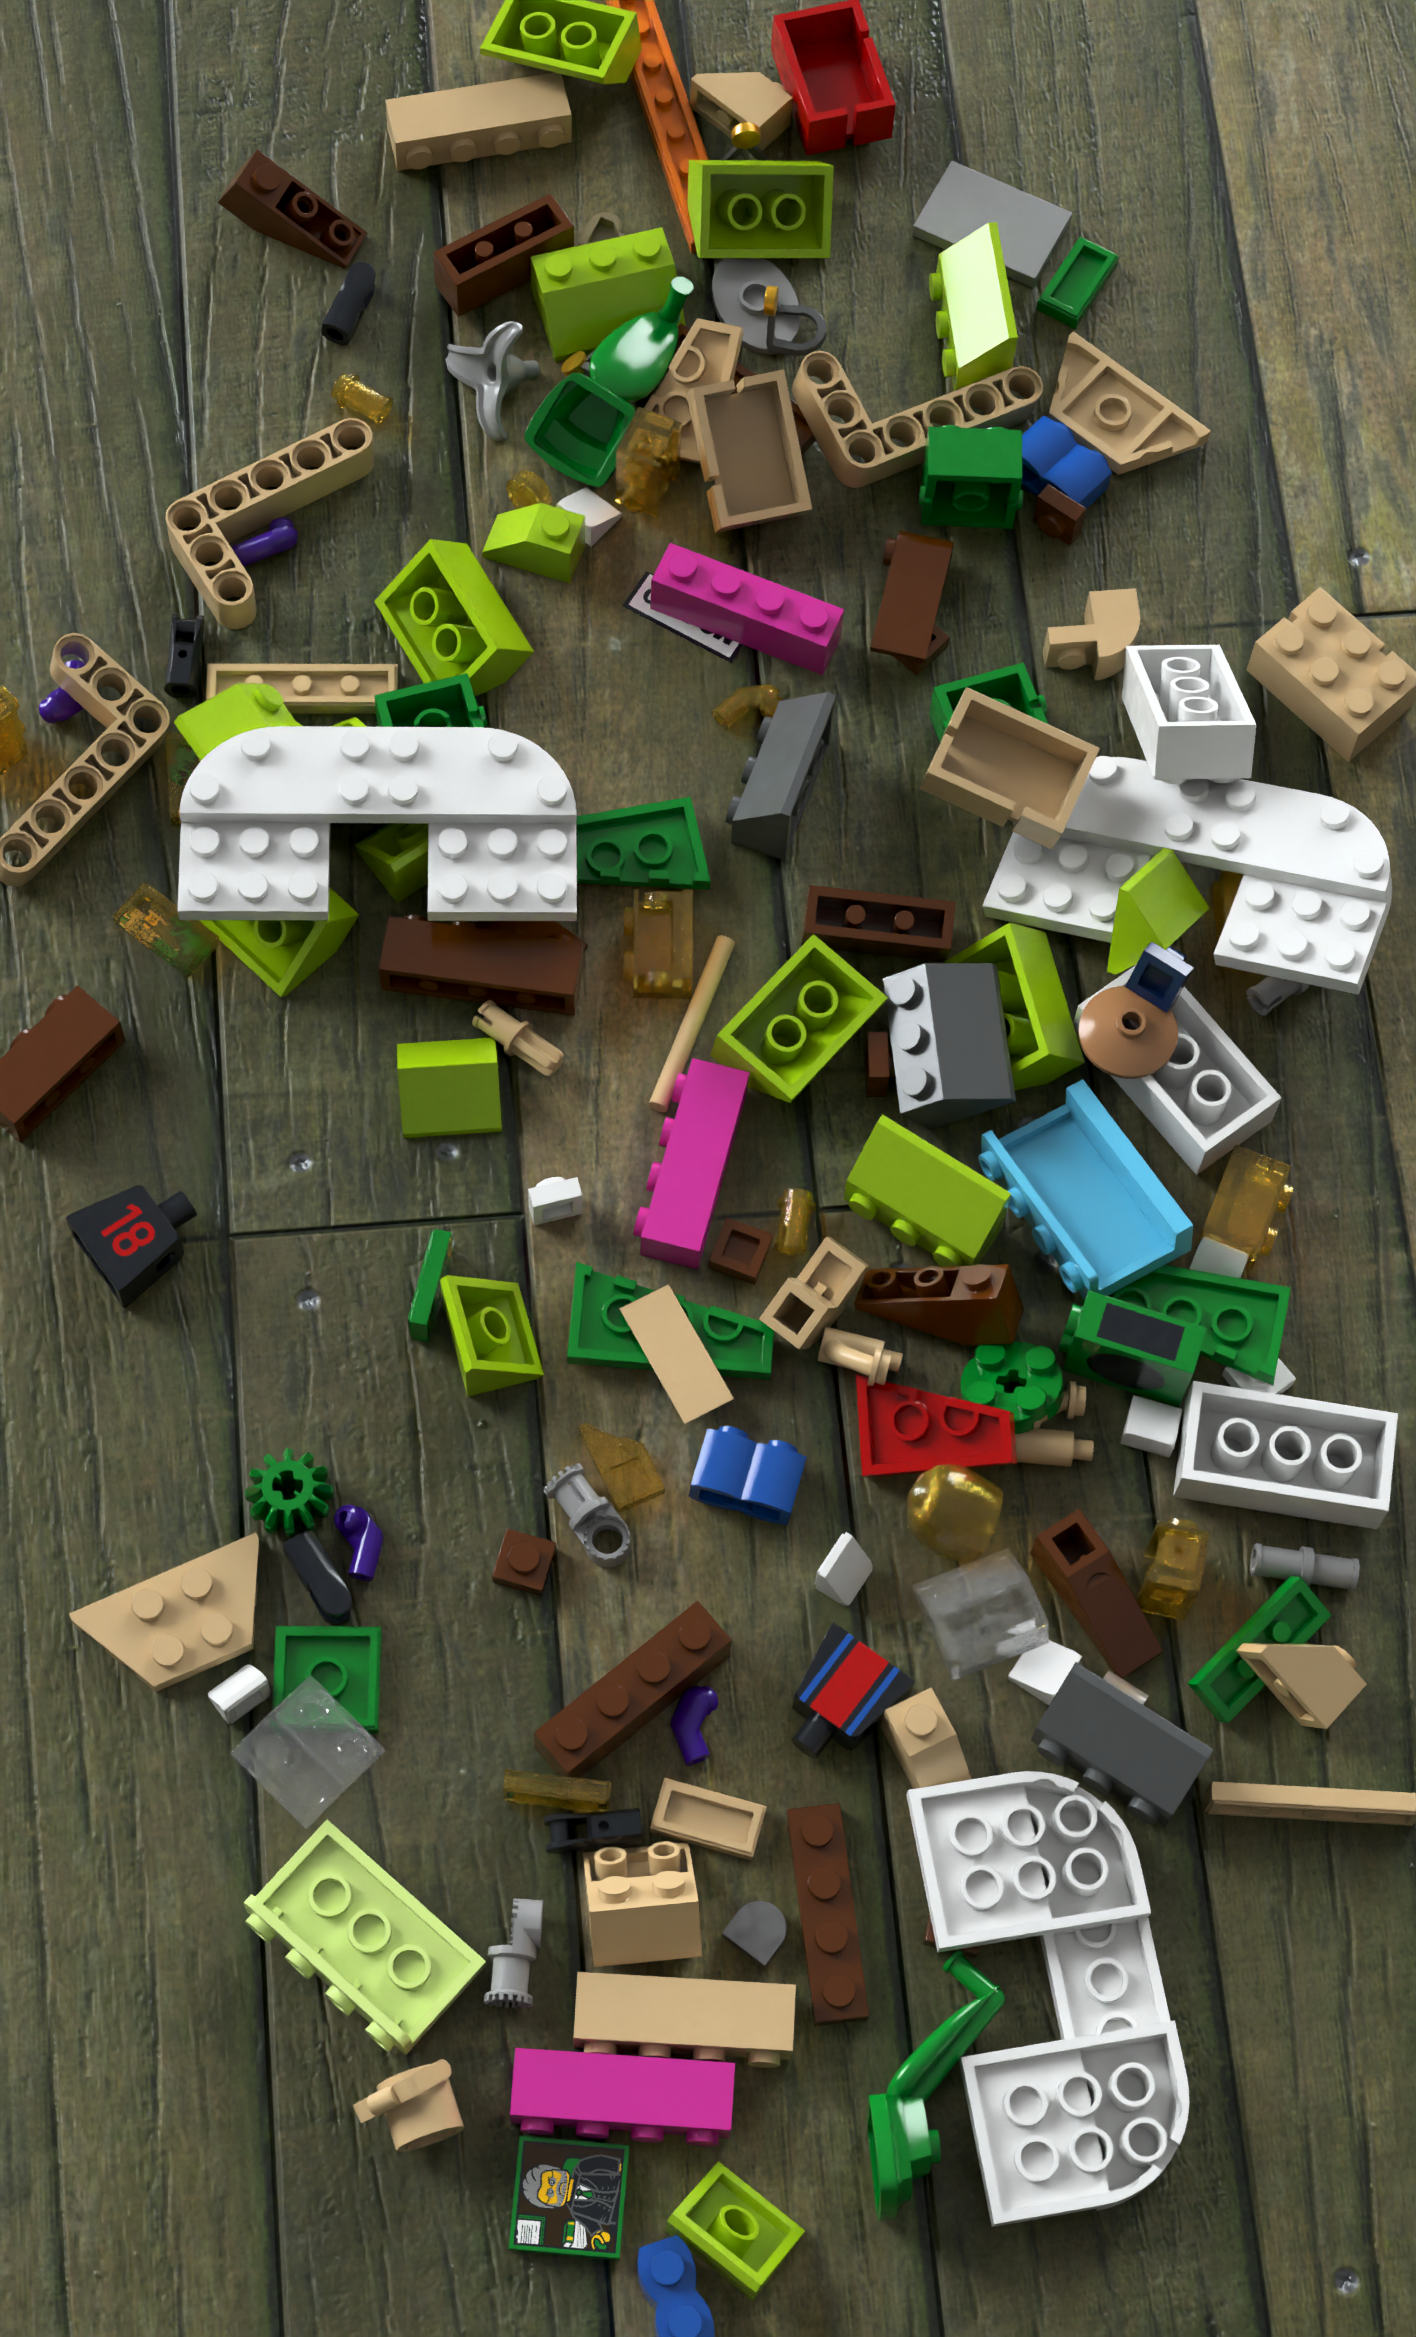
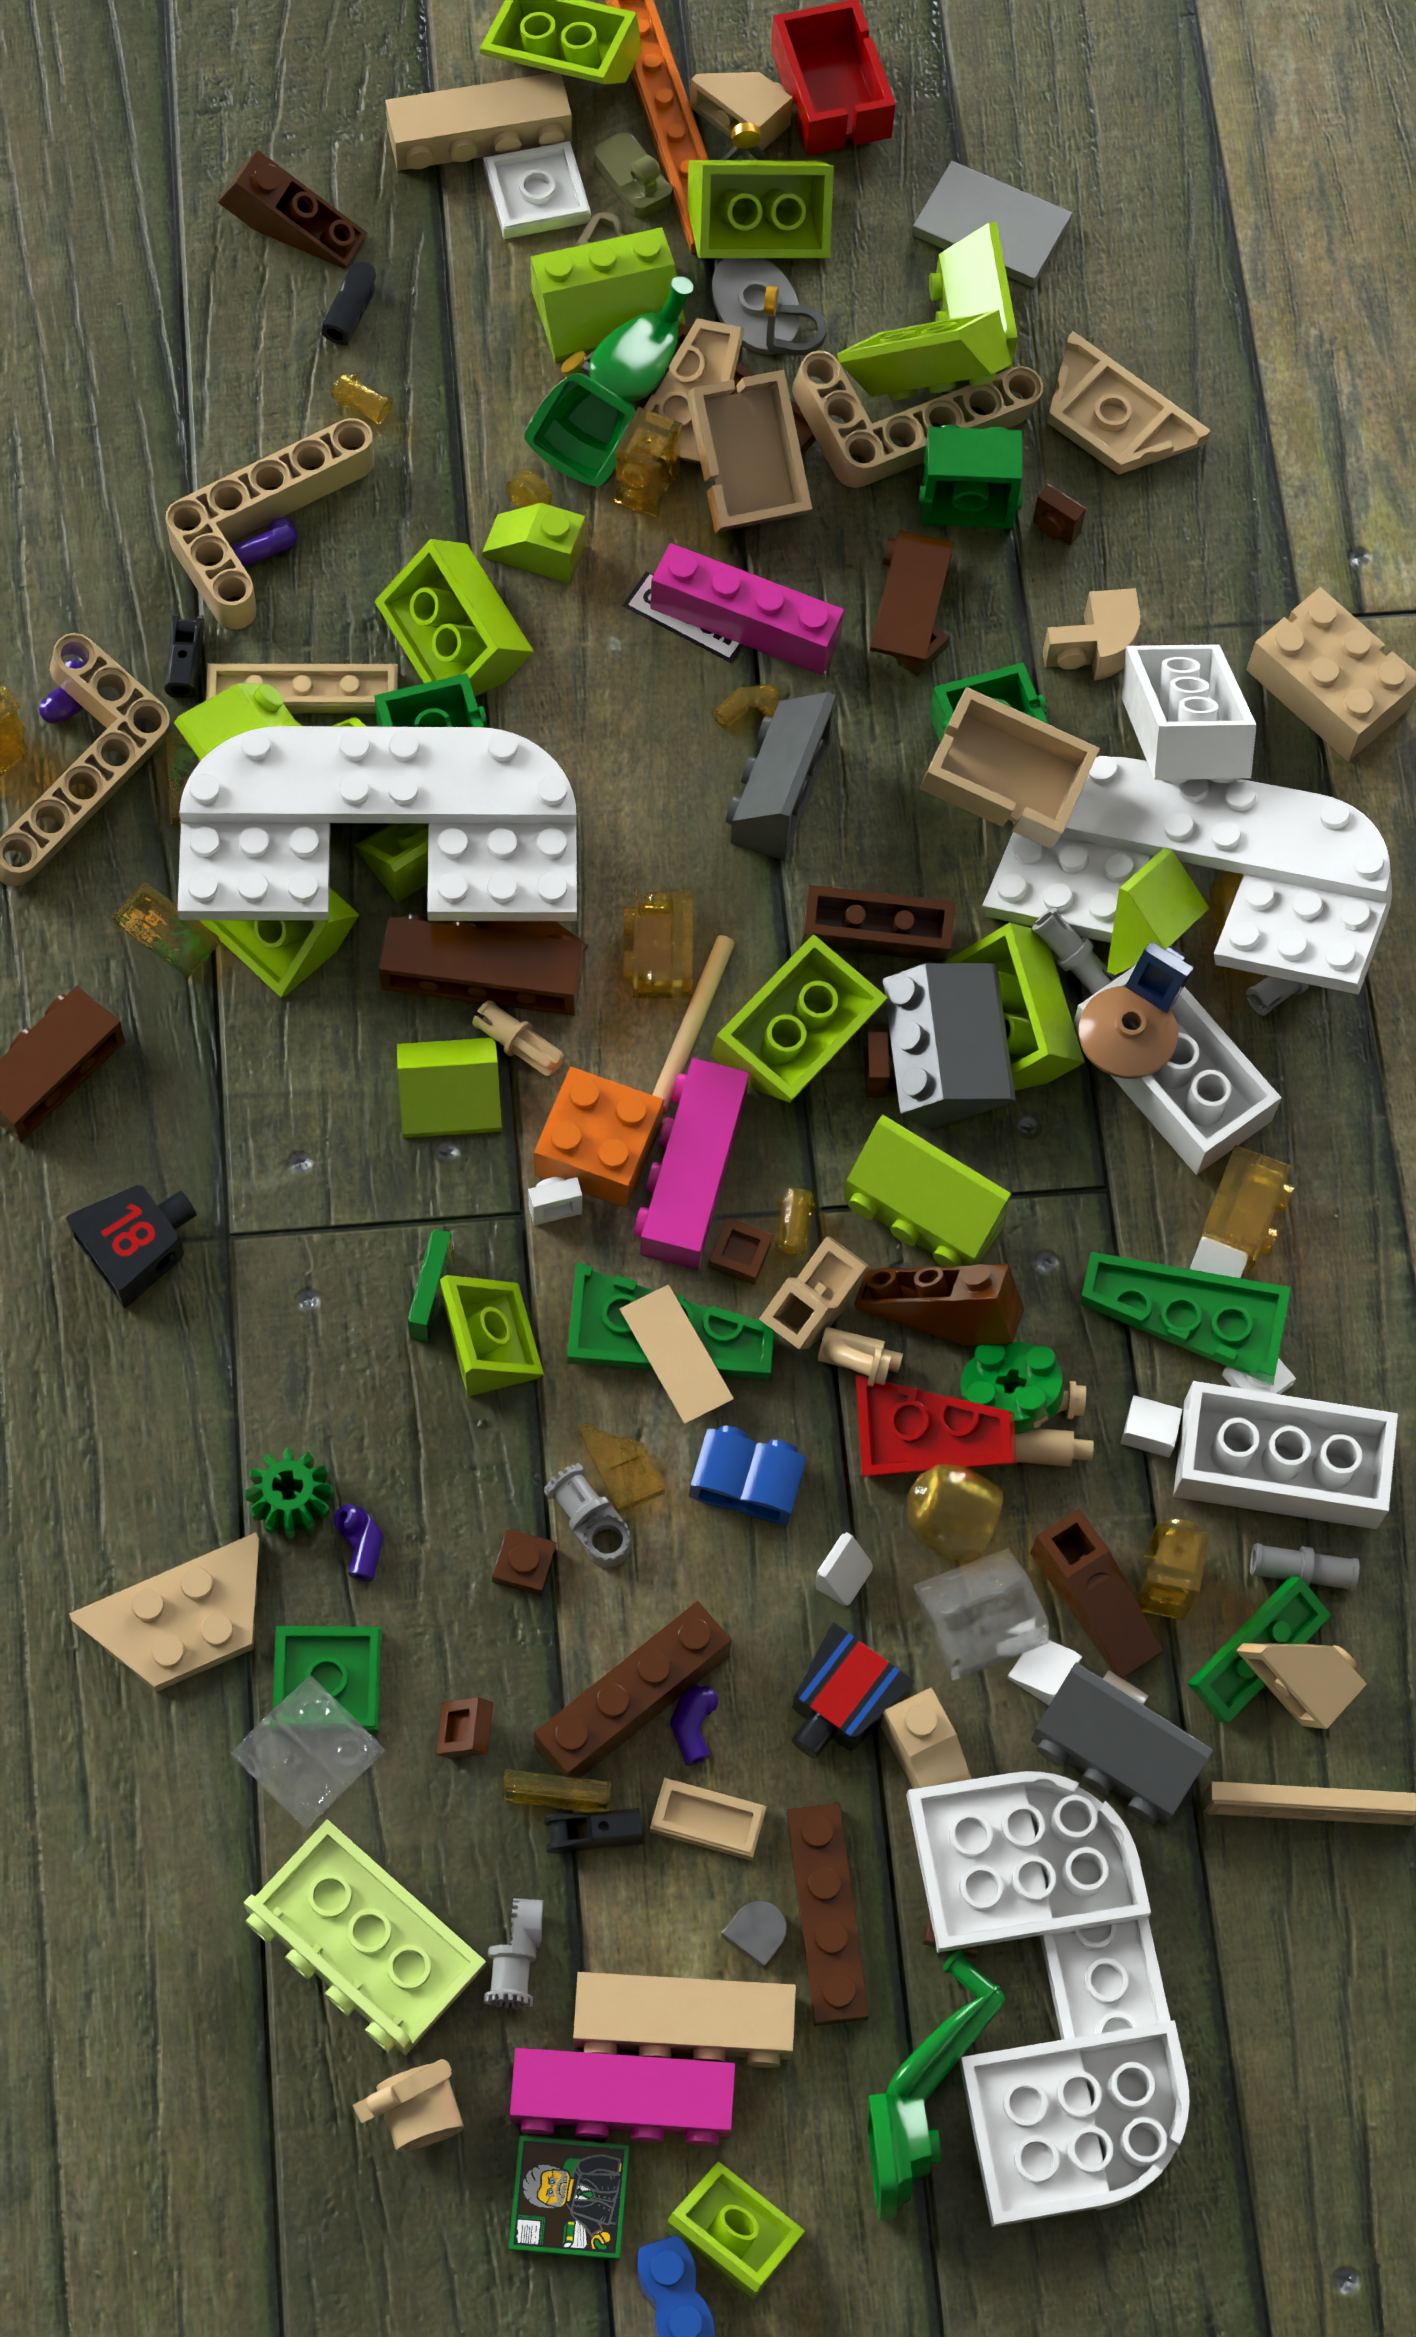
white slope [208,1664,271,1724] -> none
black bar [283,1529,352,1625] -> none
reddish brown brick [433,193,574,317] -> none
light grey piece [445,321,540,441] -> none
white slope [556,487,622,547] -> none
green wing [576,797,711,890] -> none
tan slope [583,1841,702,1967] -> none
medium azure panel [978,1079,1193,1300] -> none
blue brick [1021,416,1112,509] -> none
green tile [1036,236,1120,329] -> none
brick [1058,1290,1207,1408] -> none
none -> reddish brown plate [436,1697,494,1759]
none -> white tile [483,141,591,239]
none -> orange brick [534,1066,664,1208]
none -> olive piece [595,133,672,219]
none -> lime slope [837,309,1012,401]
none -> light grey pin [1032,908,1118,995]

